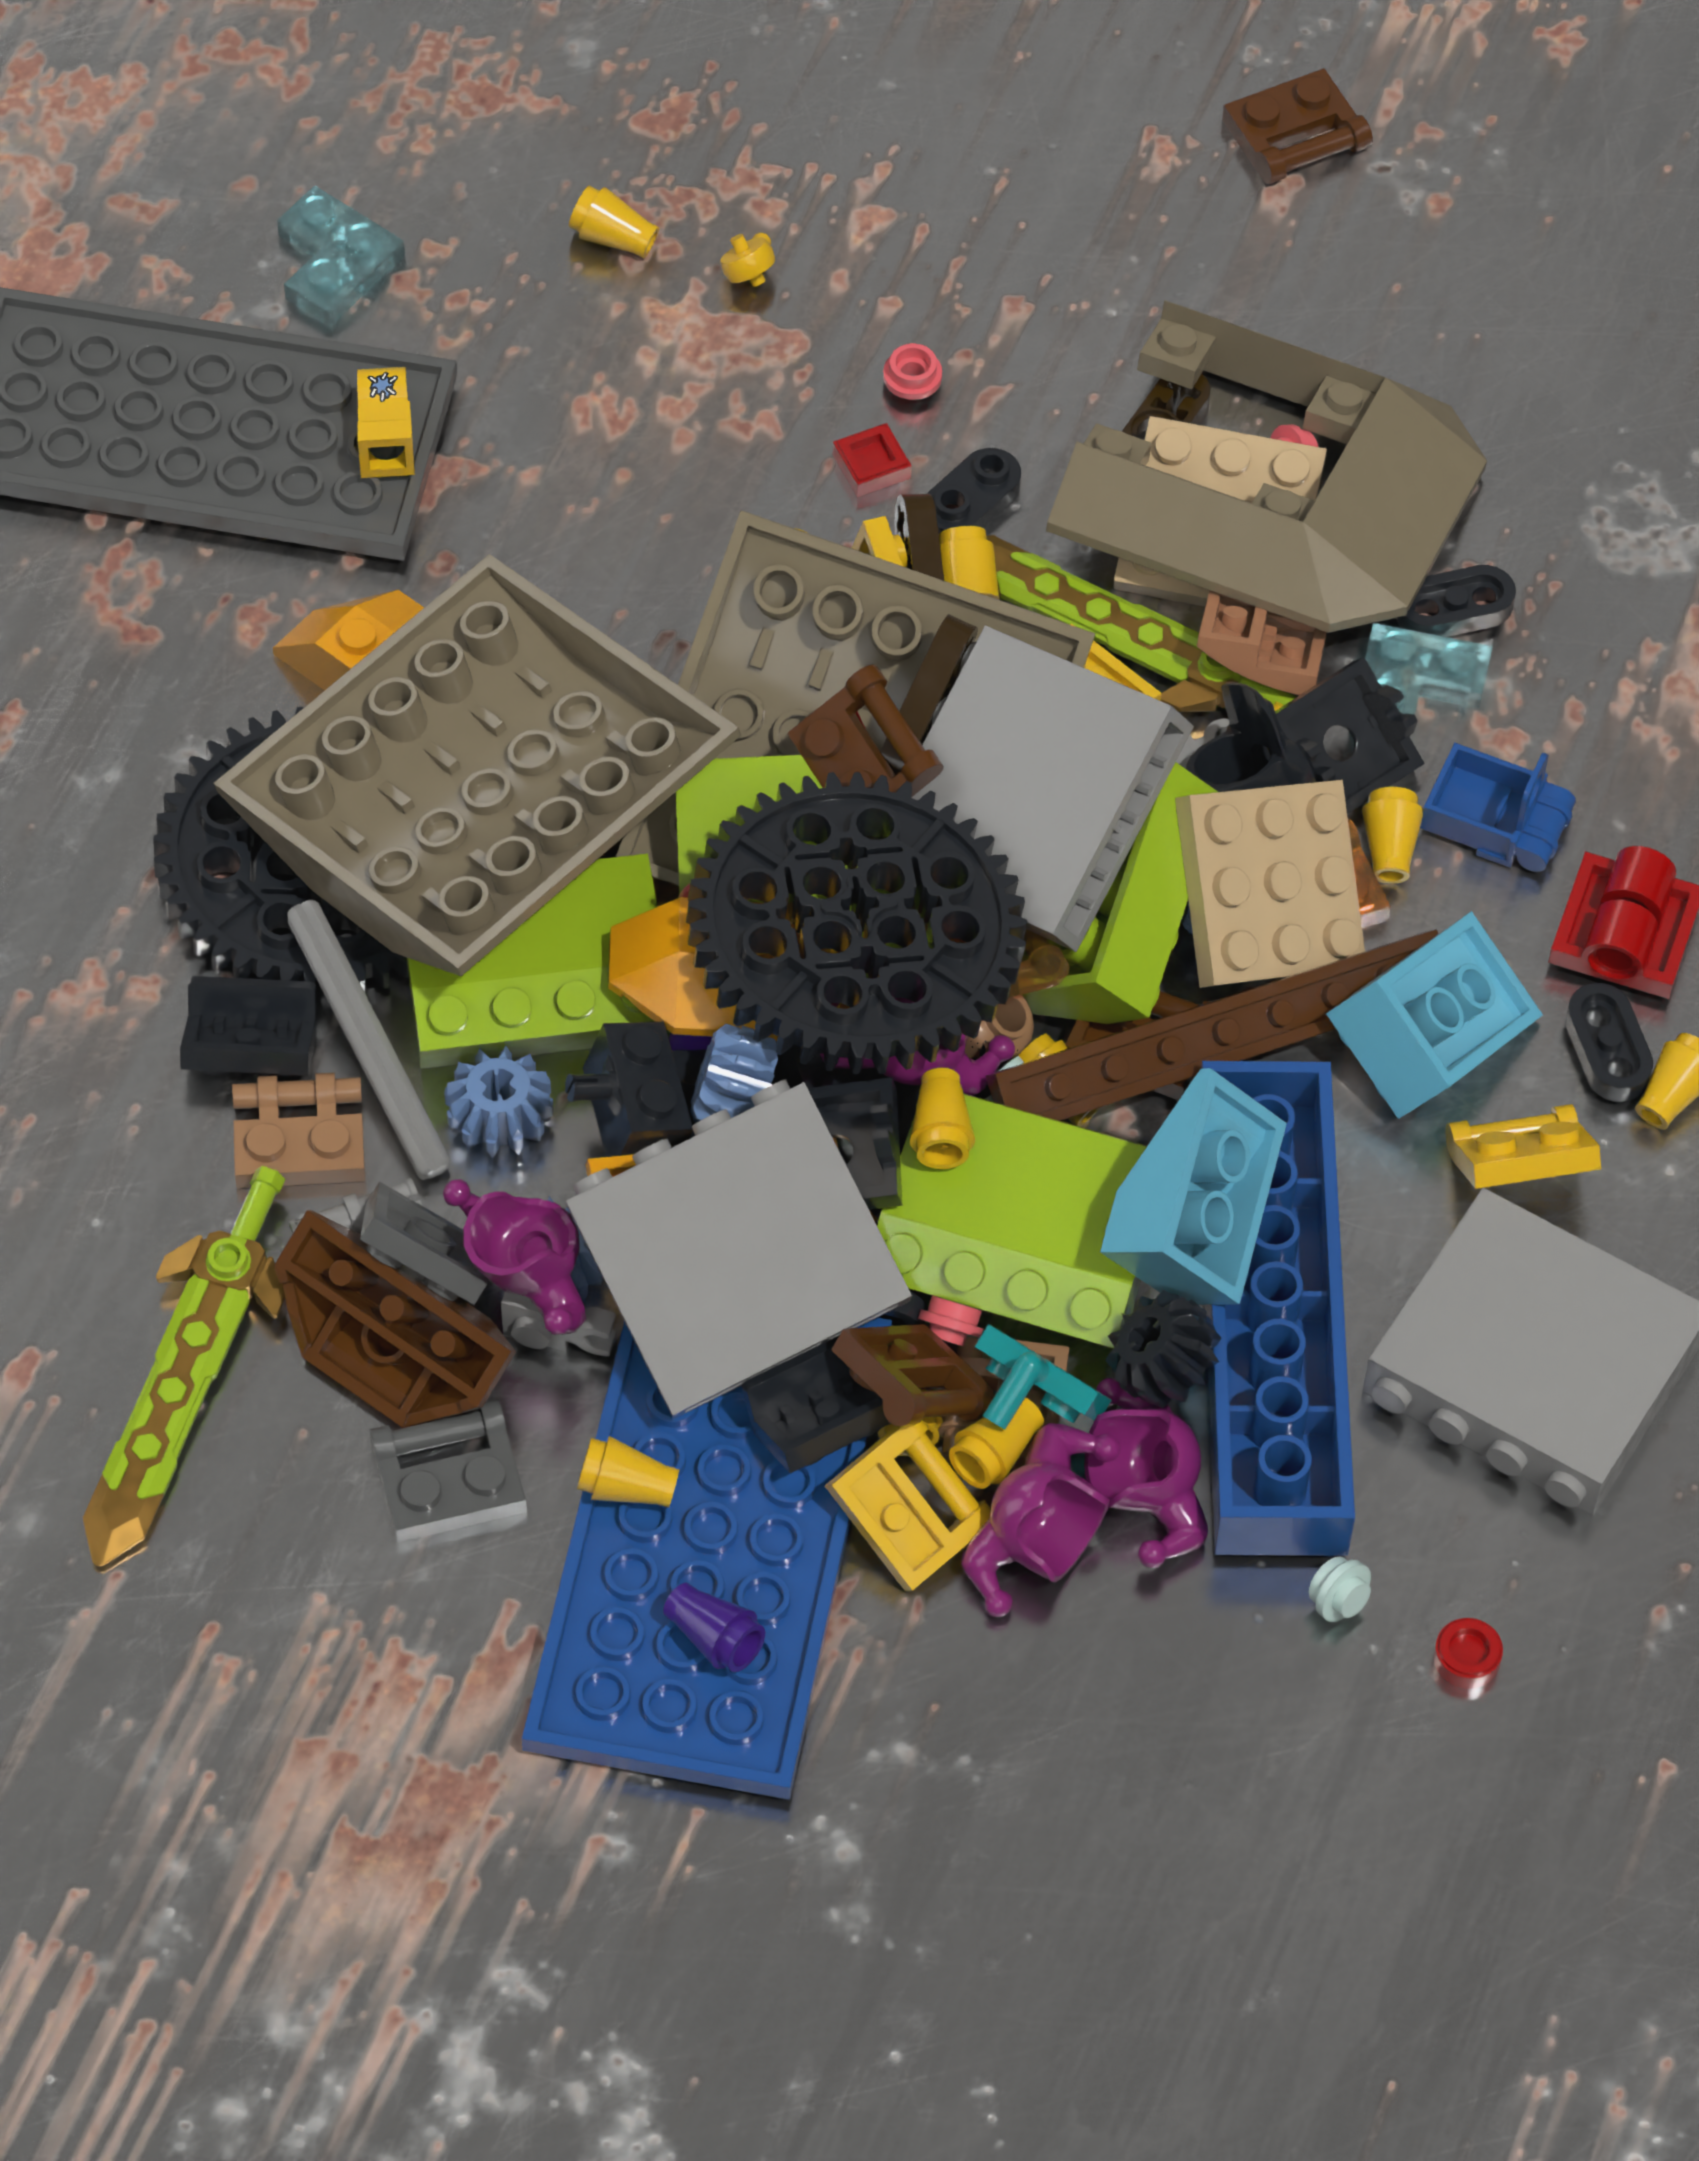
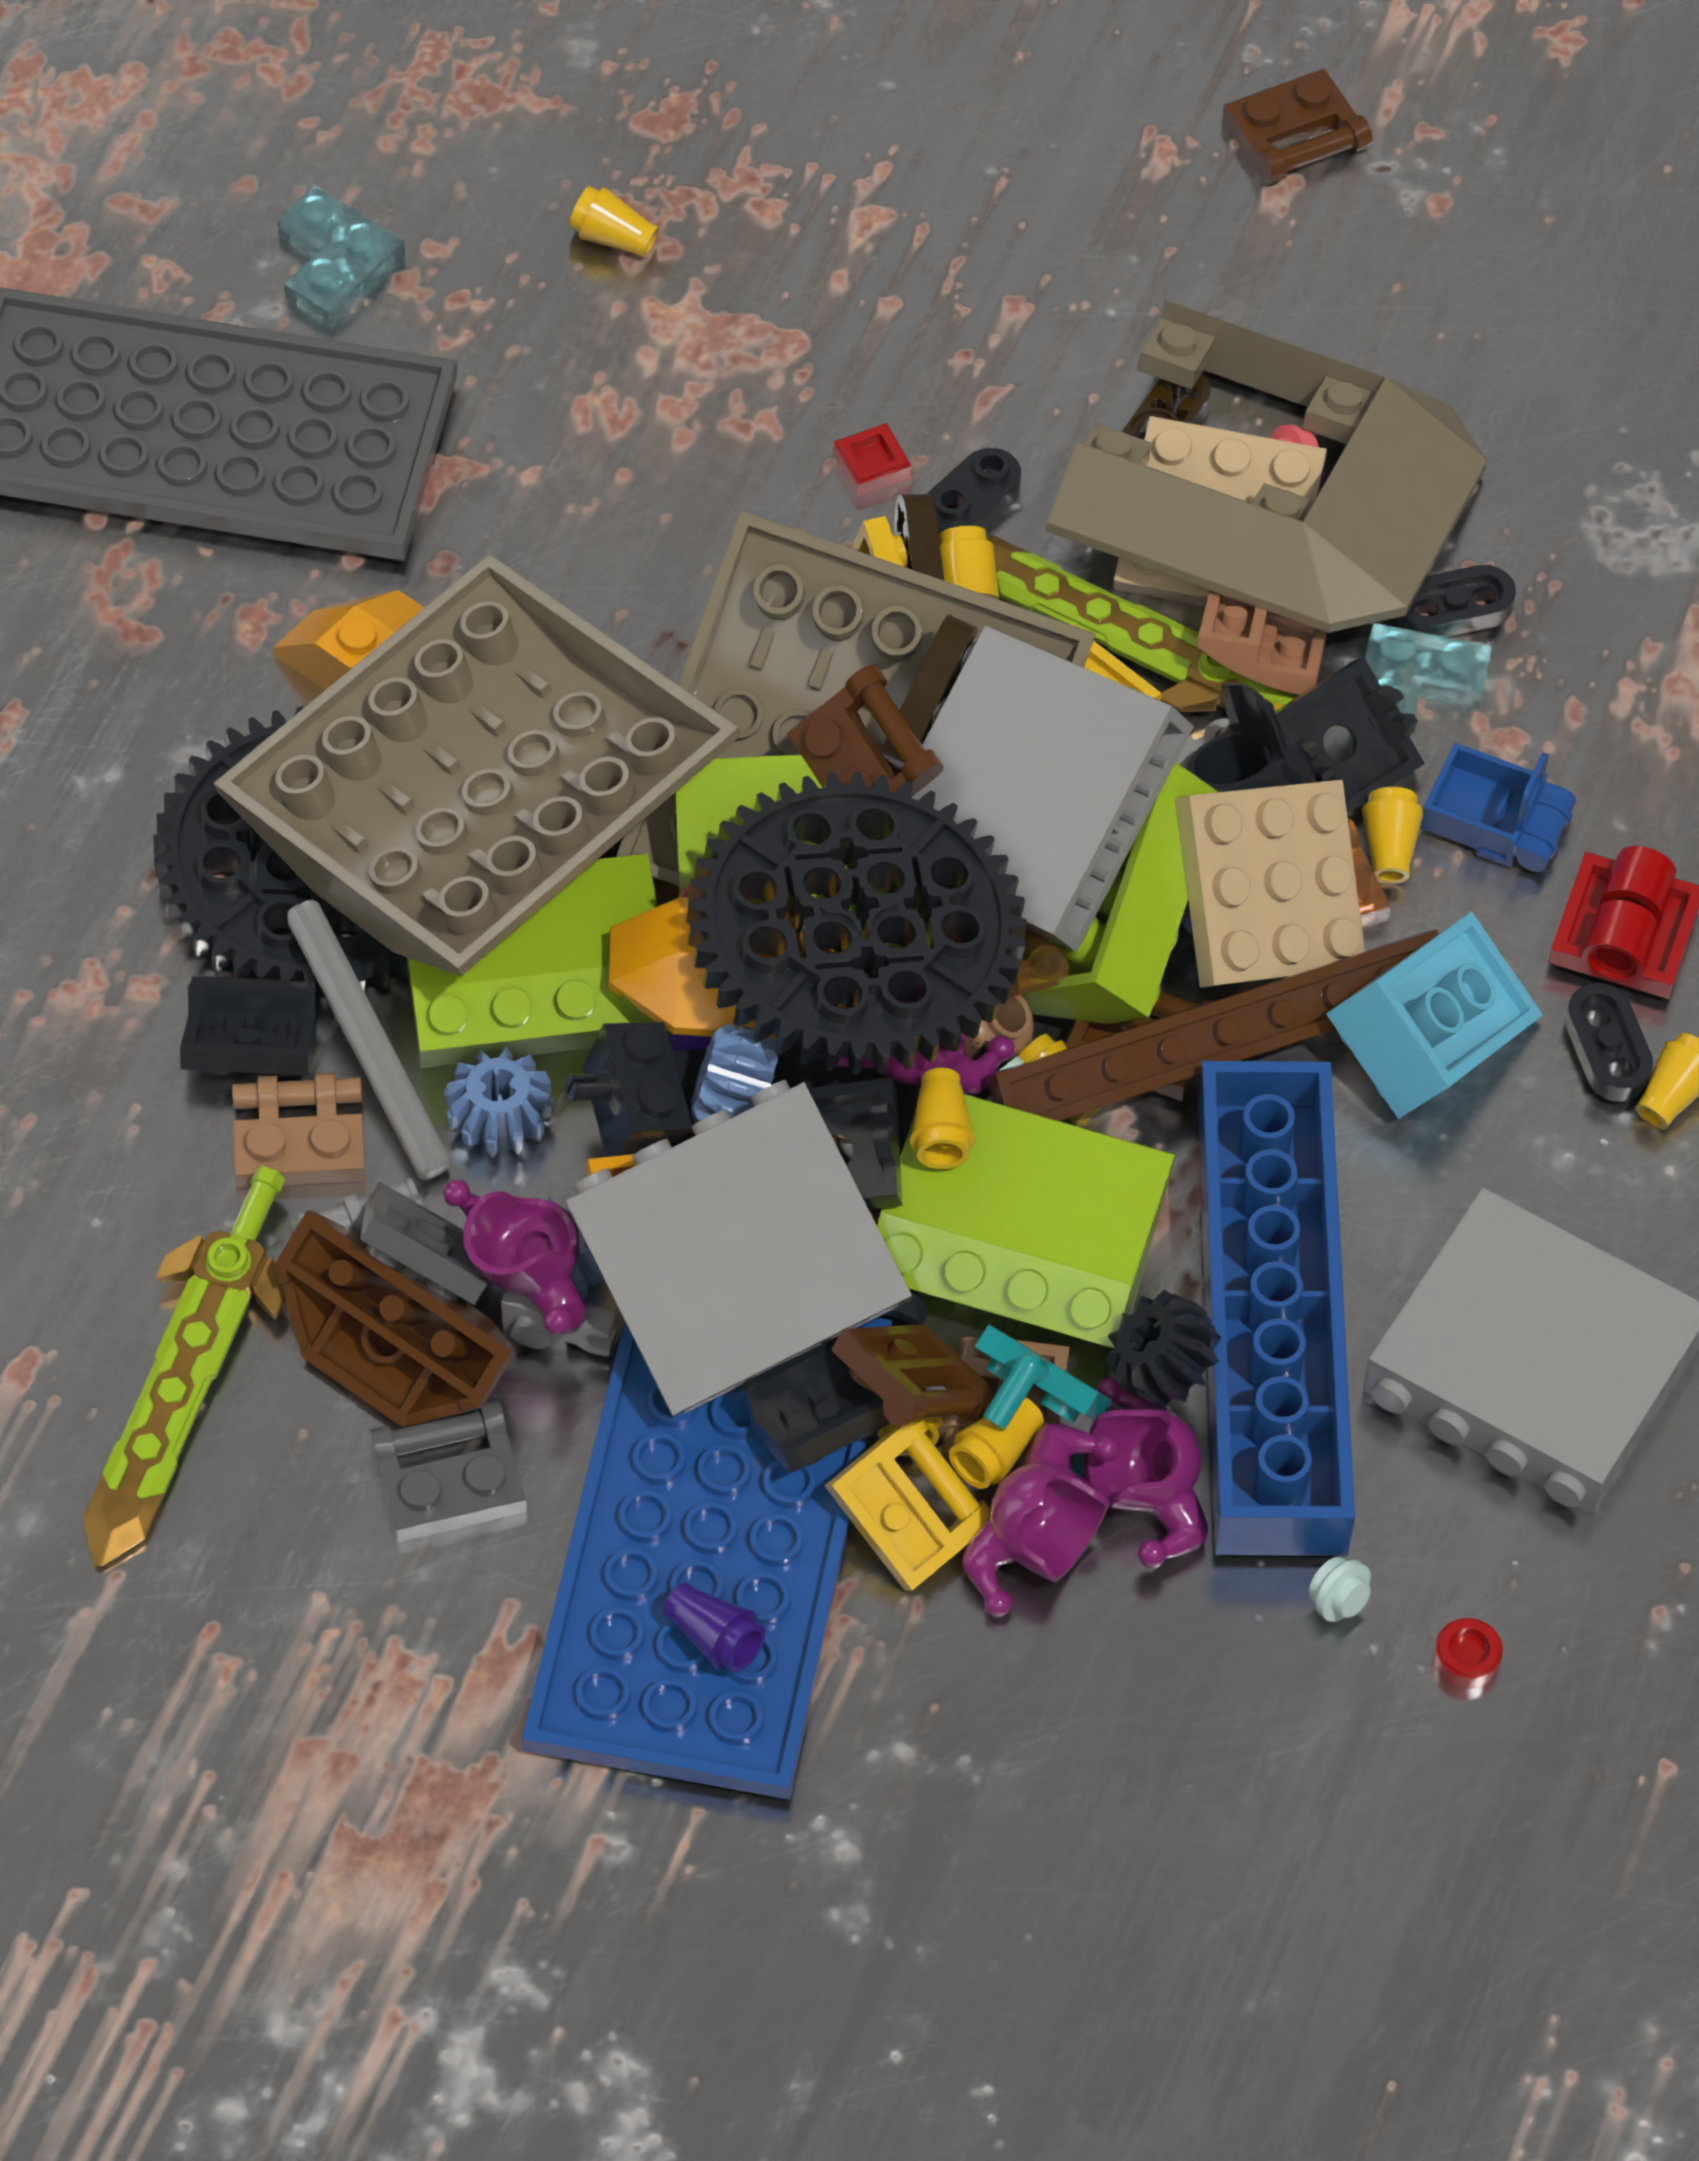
yellow leg [357,367,415,478] -> none
yellow cone [577,1436,680,1508] -> none
yellow piece [720,232,775,287] -> none
coral plate [883,343,942,400] -> none
coral plate [918,1295,983,1346] -> none
medium azure slope [1100,1068,1287,1305] -> none
yellow plate [1445,1104,1601,1189] -> none

